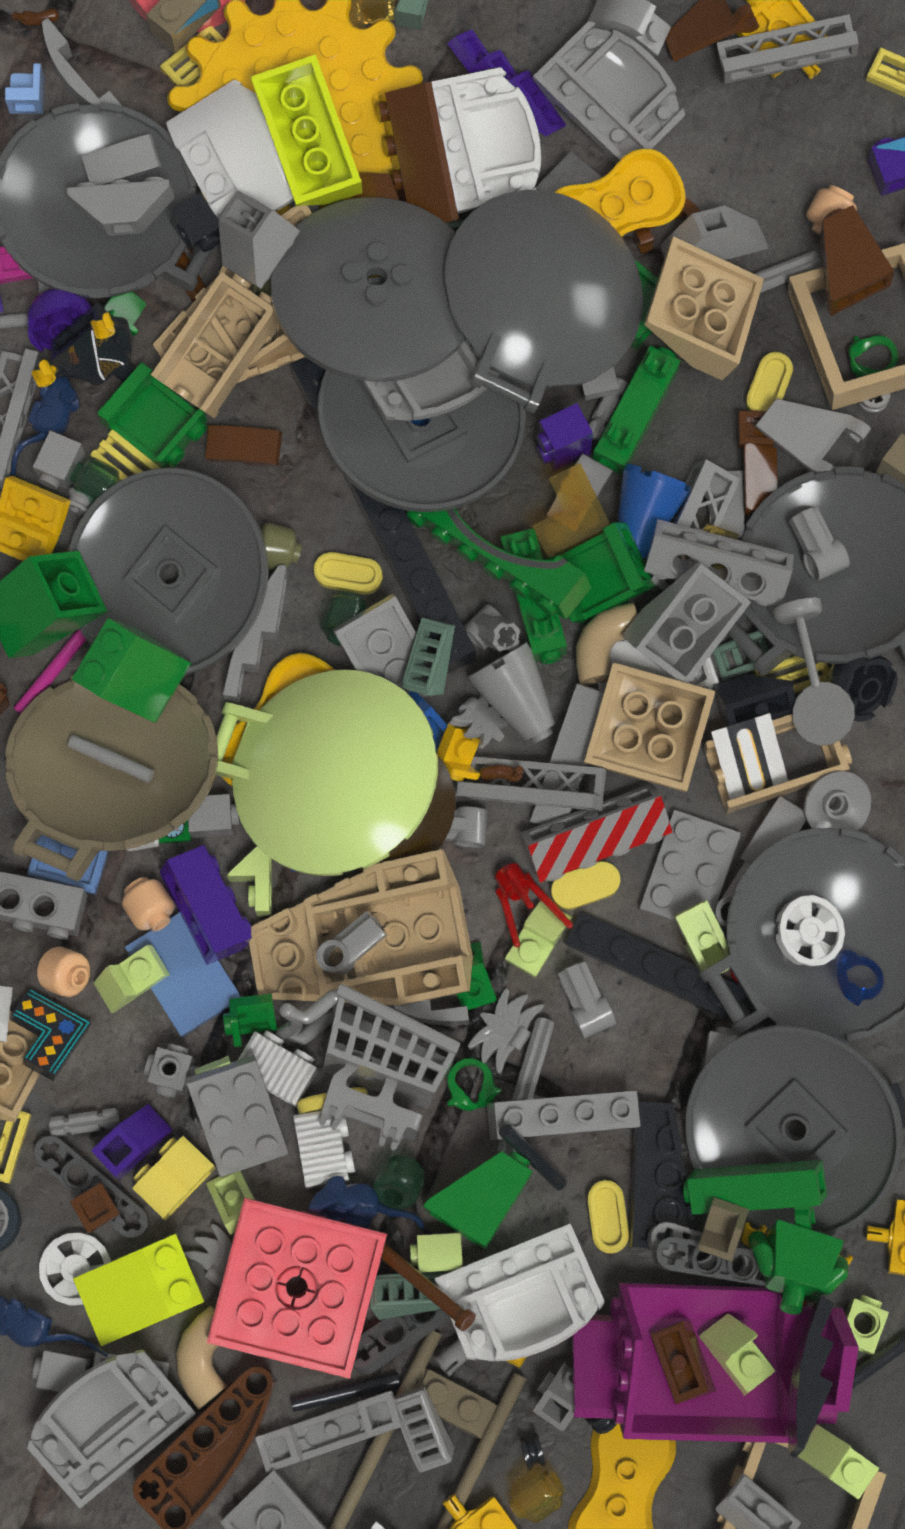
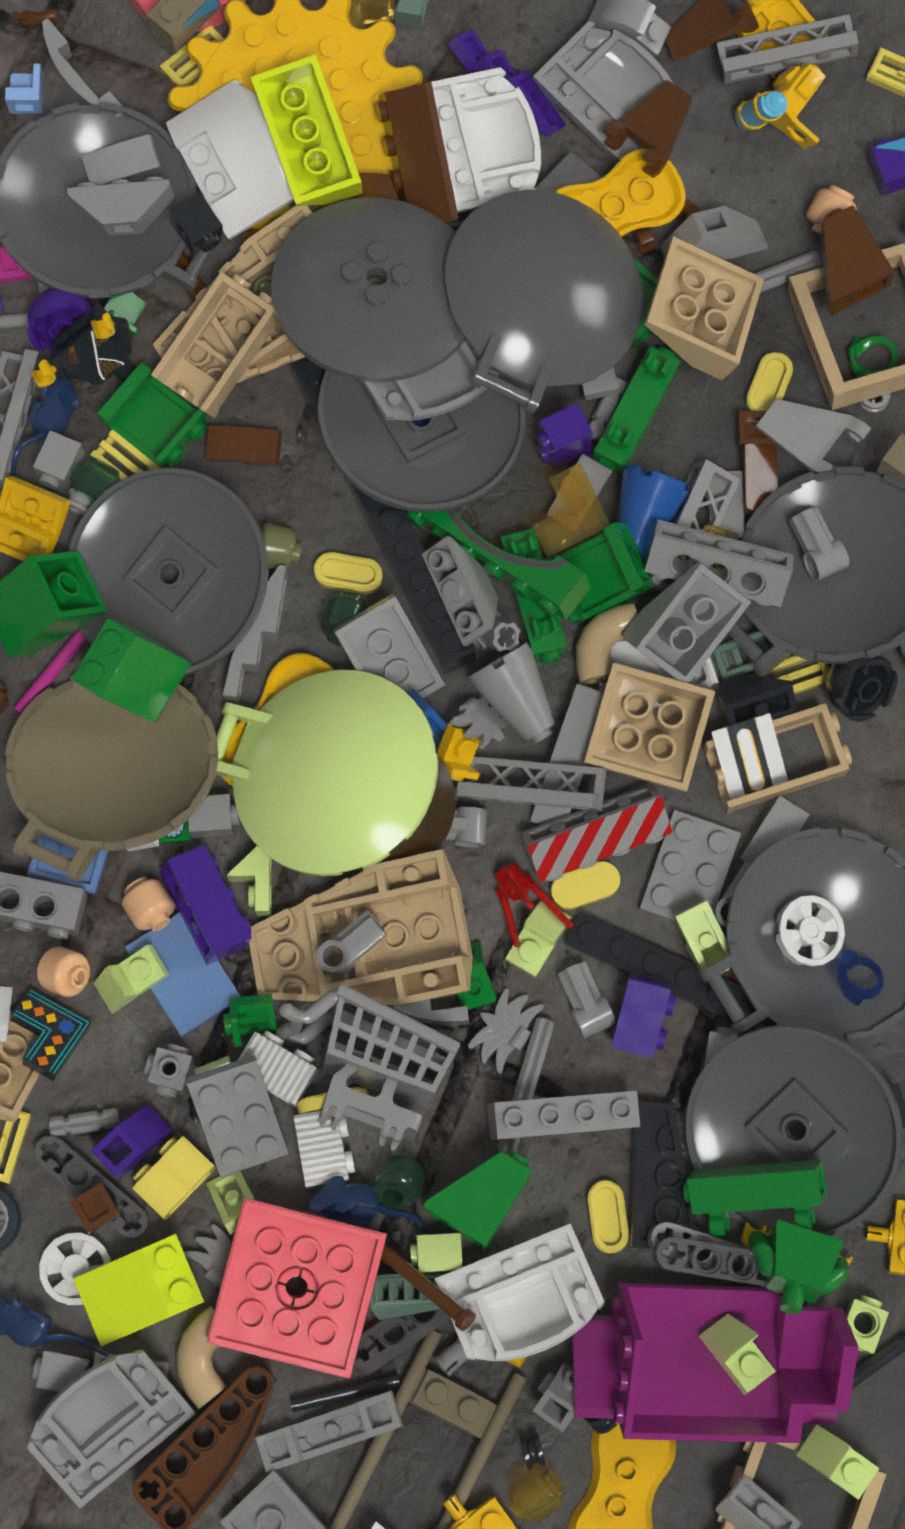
light grey piece [68,735,154,783] -> none
light grey slope [218,191,300,289] -> none
light grey slope [394,1386,455,1473] -> none
sand green slope [402,618,455,696] -> none
green piece [447,1058,501,1111] -> none
reddish brown piece [480,764,524,782] -> none
black bar [499,1124,567,1190] -> none
reddish brown slope [650,1321,716,1405] -> none
dark tan panel [698,1197,749,1261] -> none
light grey piece [772,597,855,746] -> none
black slope [787,1296,835,1458] -> none
light grey dish [804,770,871,831] -> none
none -> light grey slope [422,536,498,646]
none -> reddish brown flag [603,80,692,178]
none -> dark purple brick [611,973,677,1059]
none -> yellow piece [735,64,826,149]

